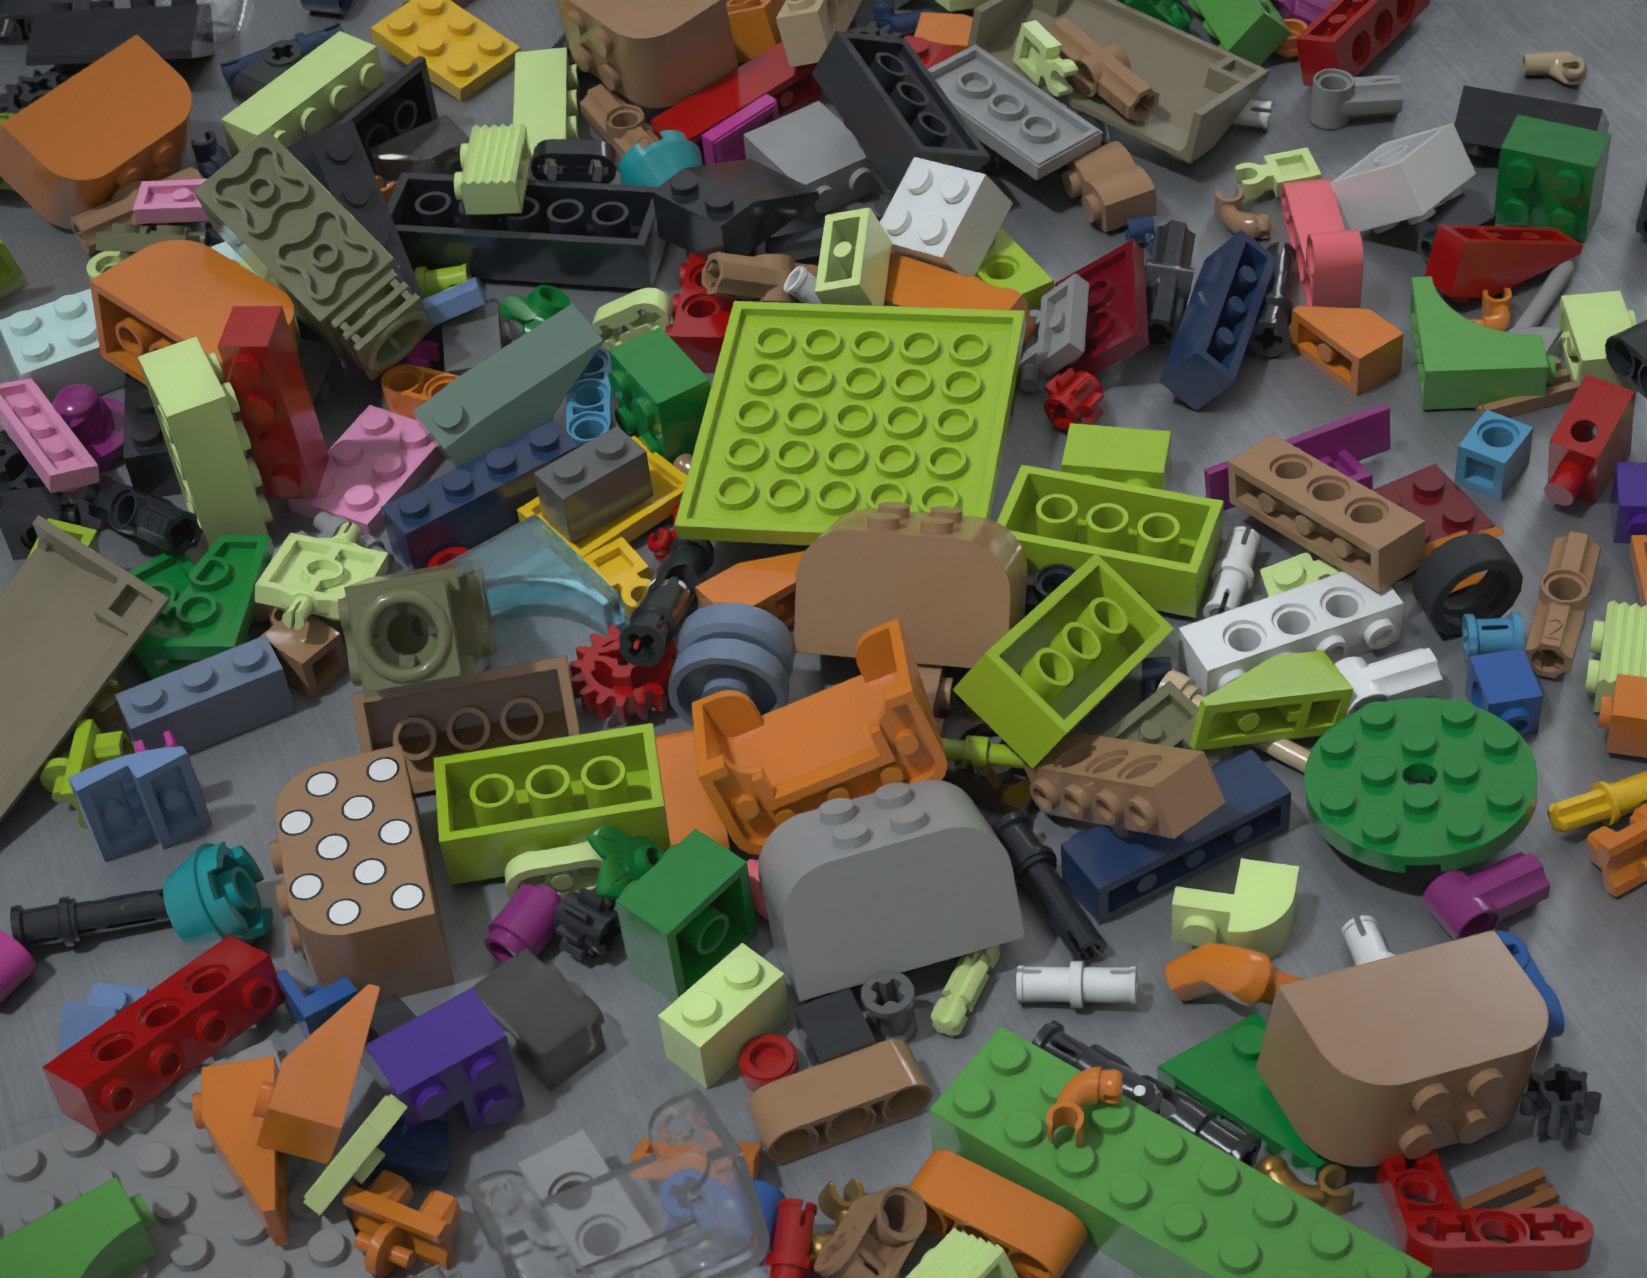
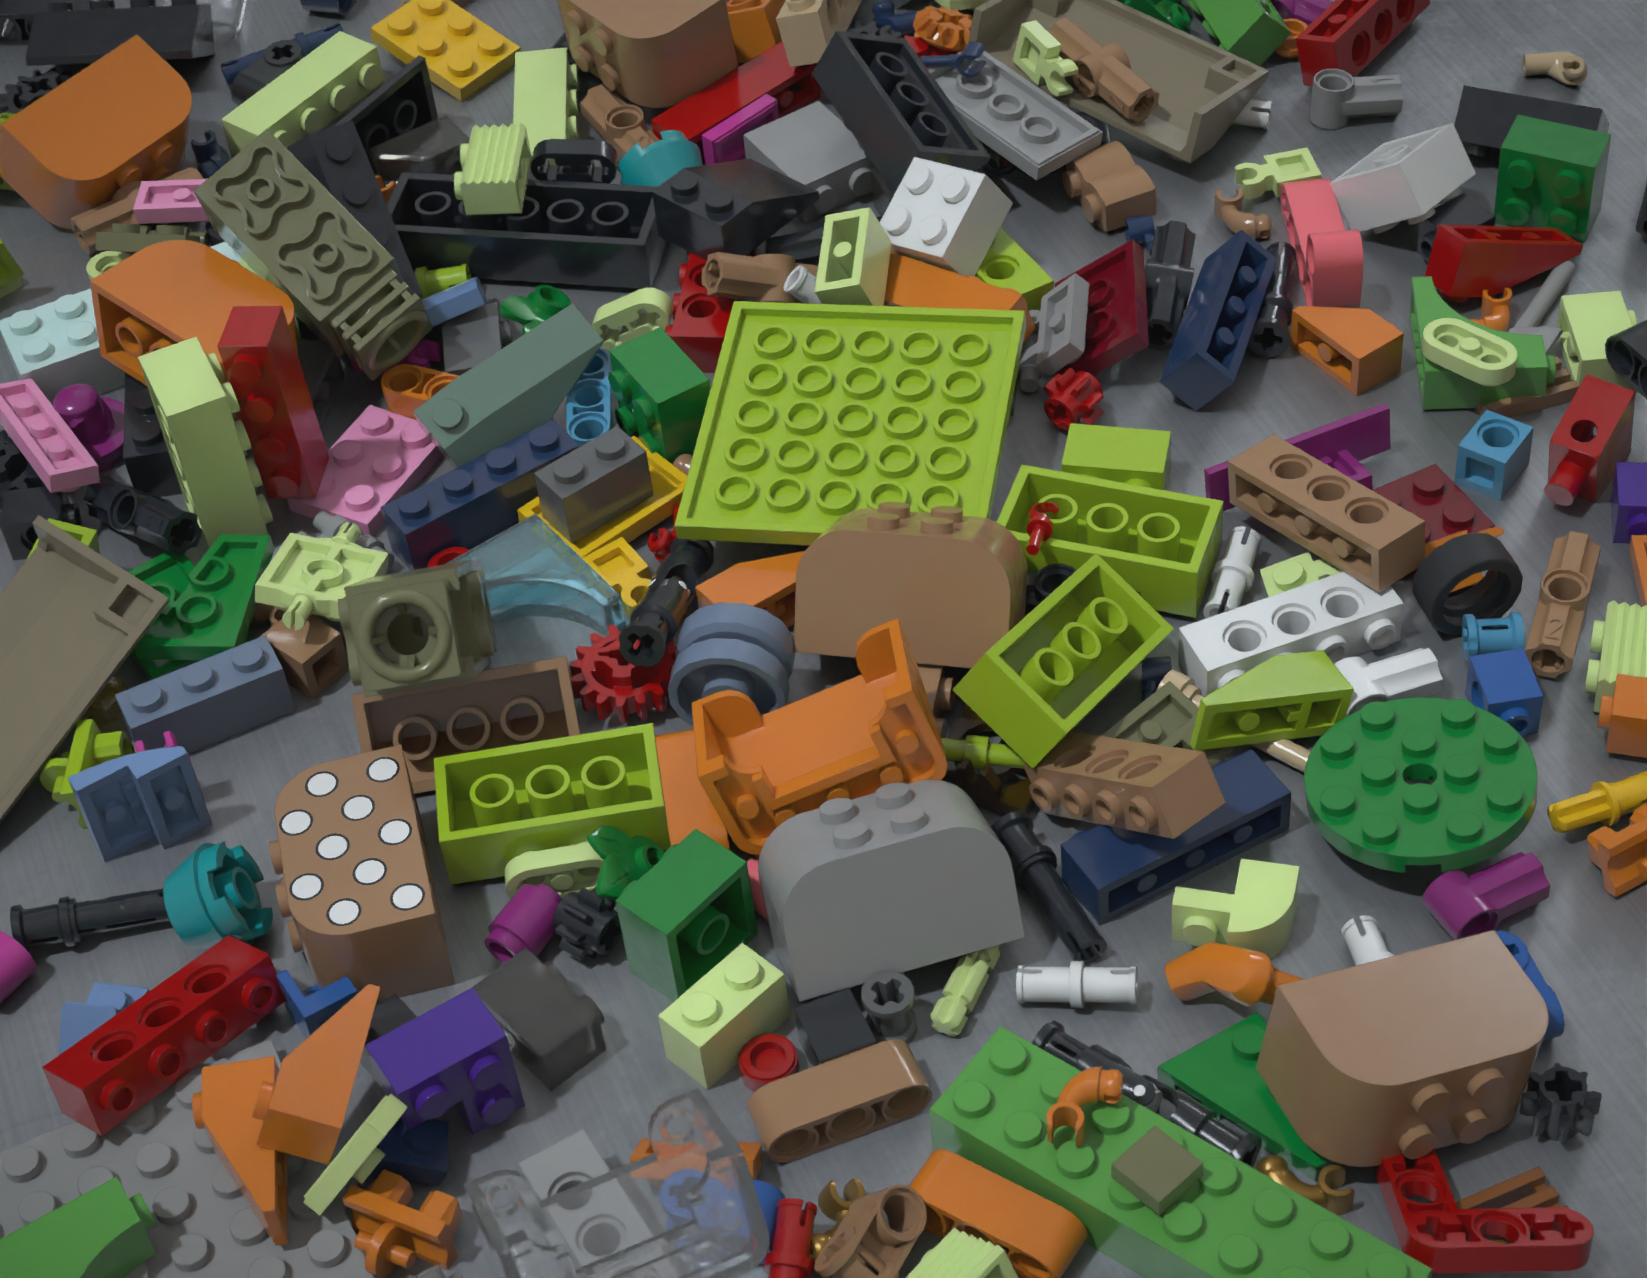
none -> orange gear [913,6,973,52]
none -> dark blue hand [920,42,987,78]
none -> red hand [1026,502,1059,555]
none -> olive tile [1111,1126,1203,1215]
none -> yellowish green plate [1422,318,1518,387]

